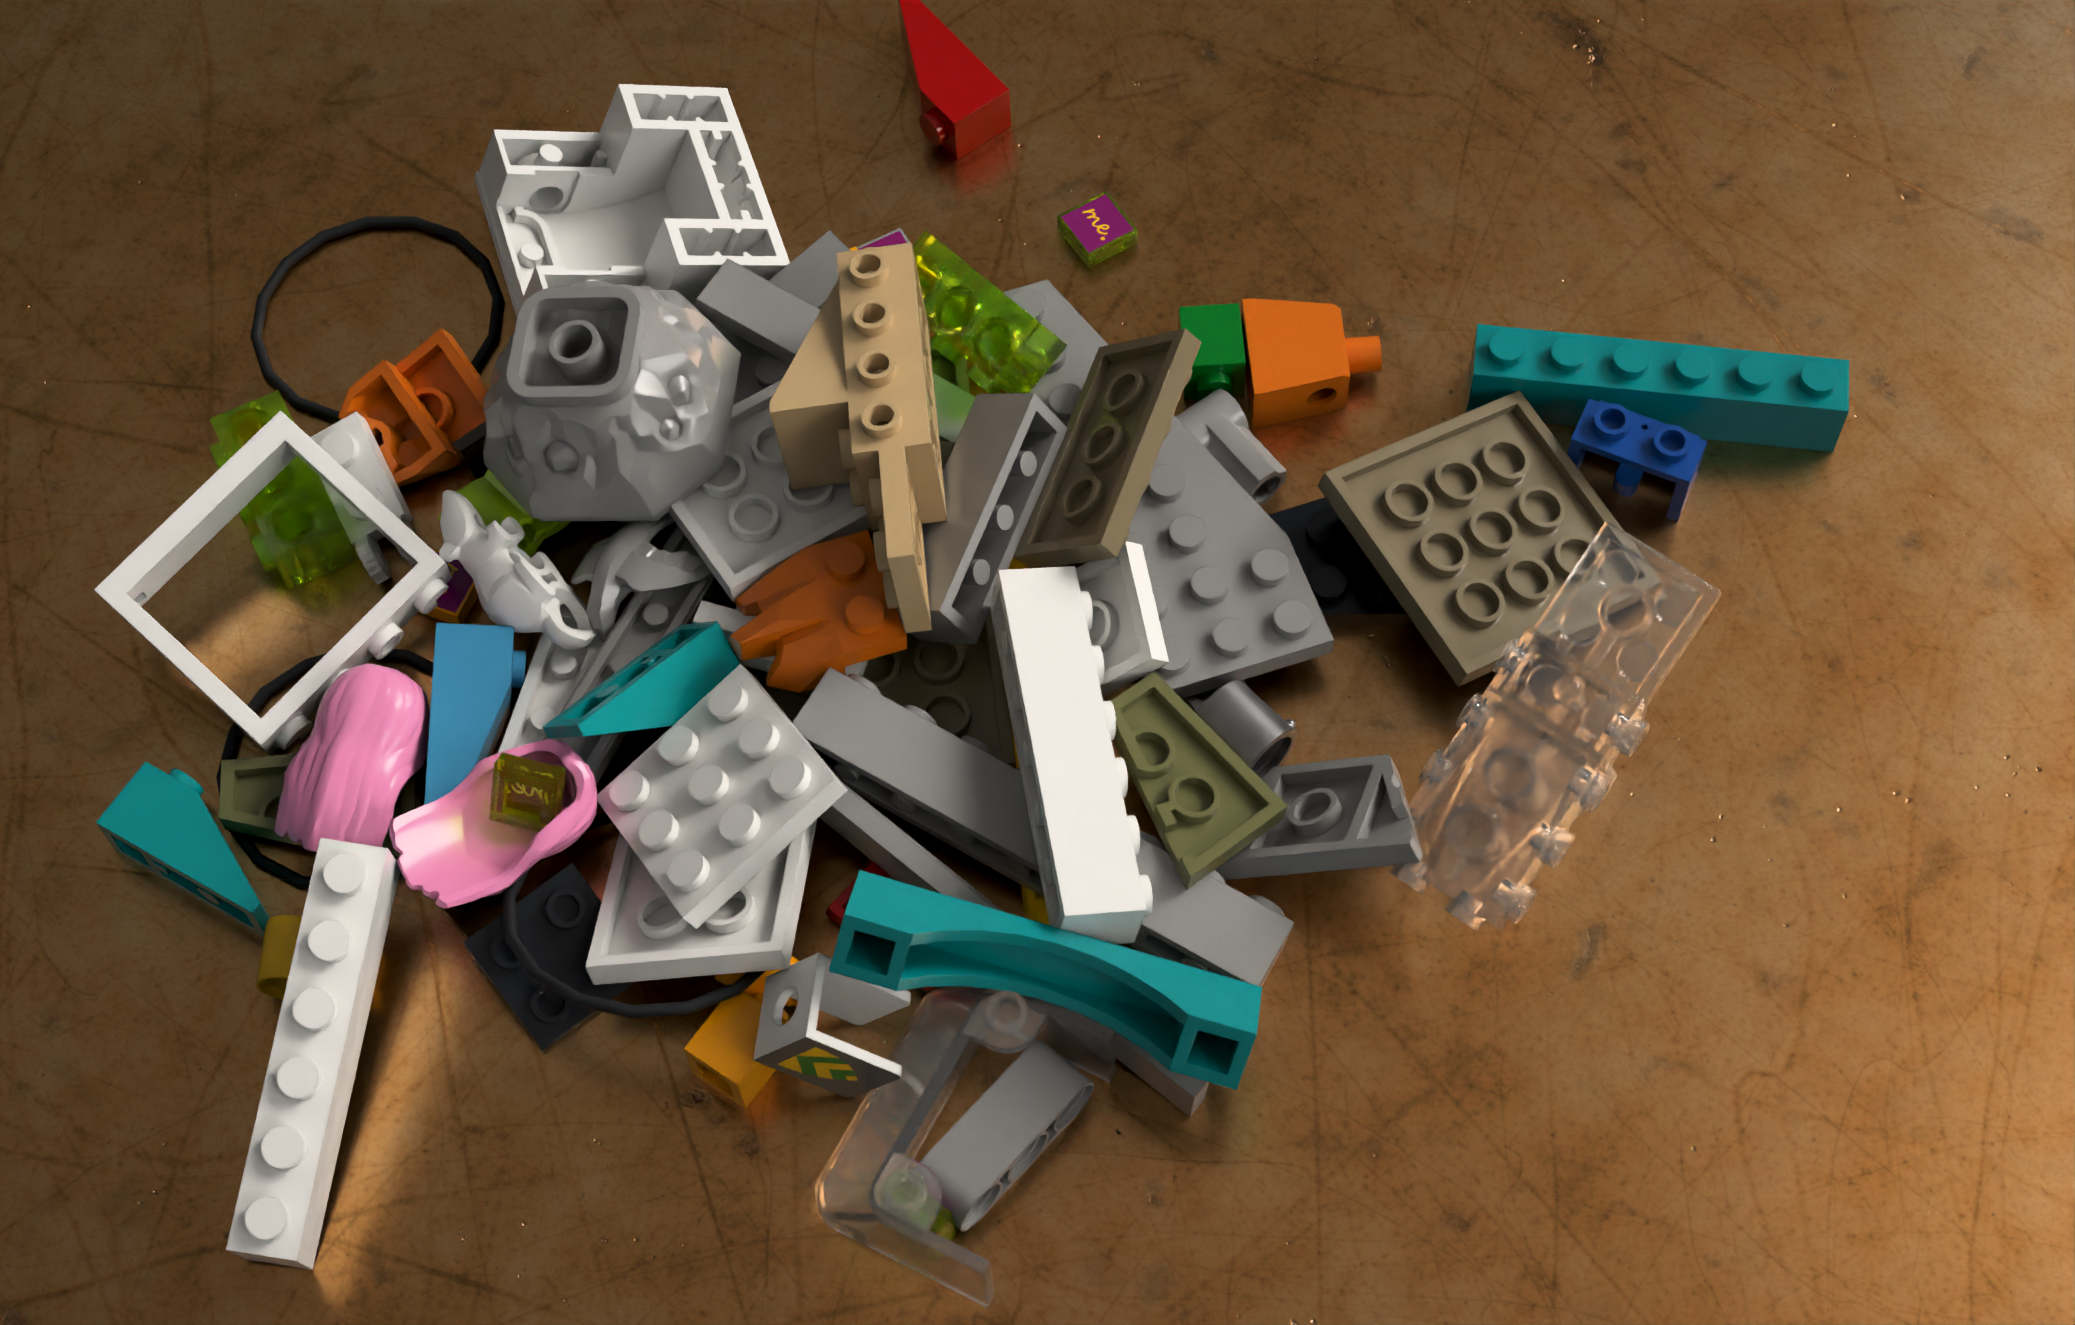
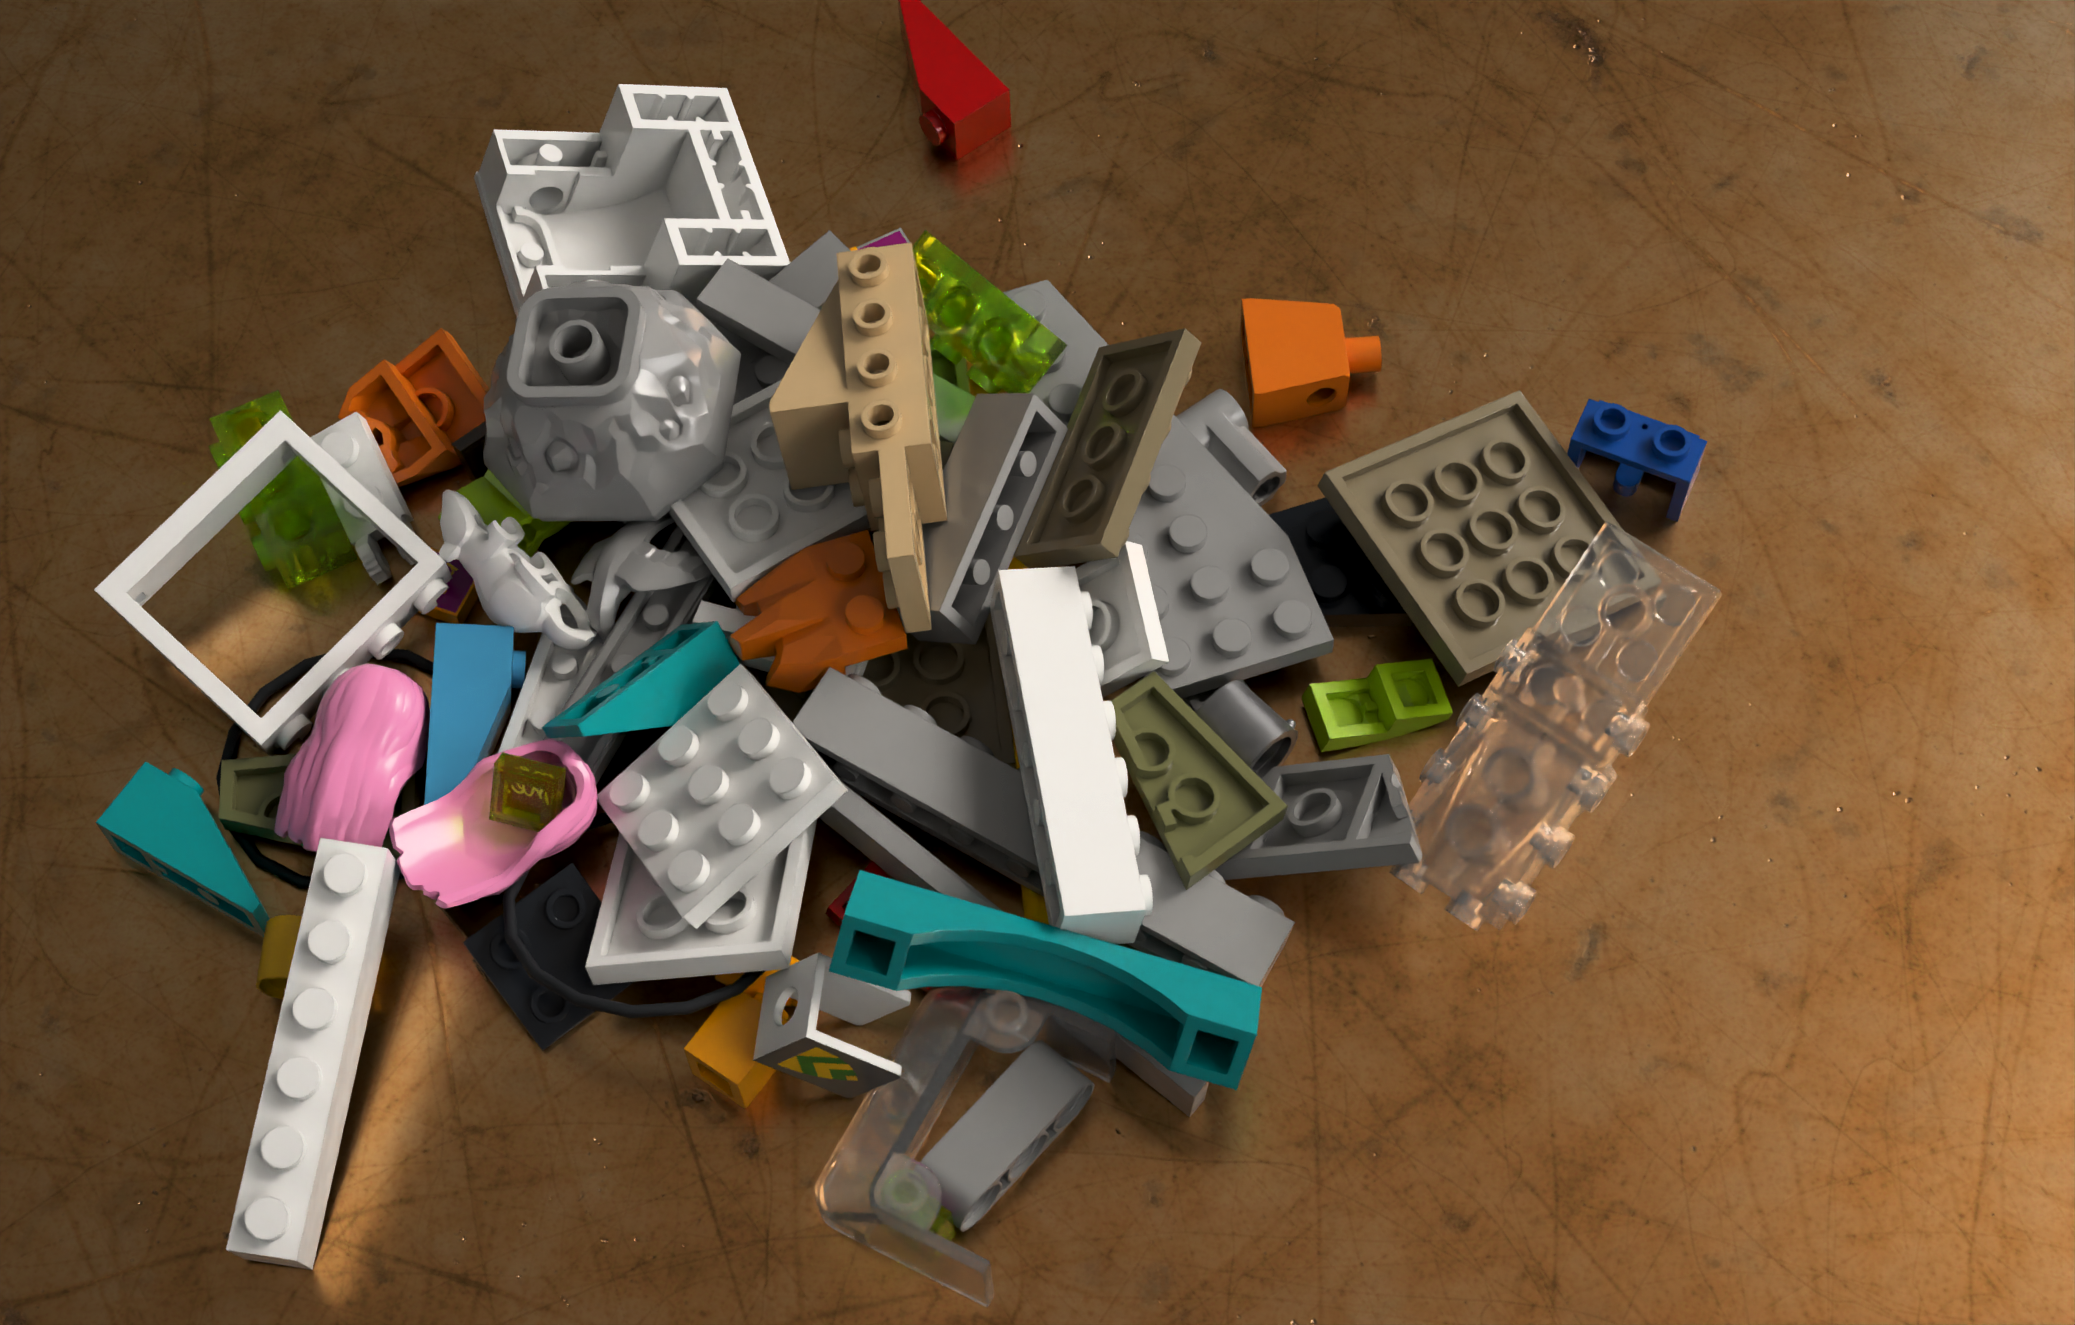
black piece [250,216,504,422] -> none
tile [1057,191,1138,268] -> none
green brick [1178,303,1246,401] -> none
teal brick [1466,324,1849,452] -> none
none -> lime slope [1301,658,1453,752]

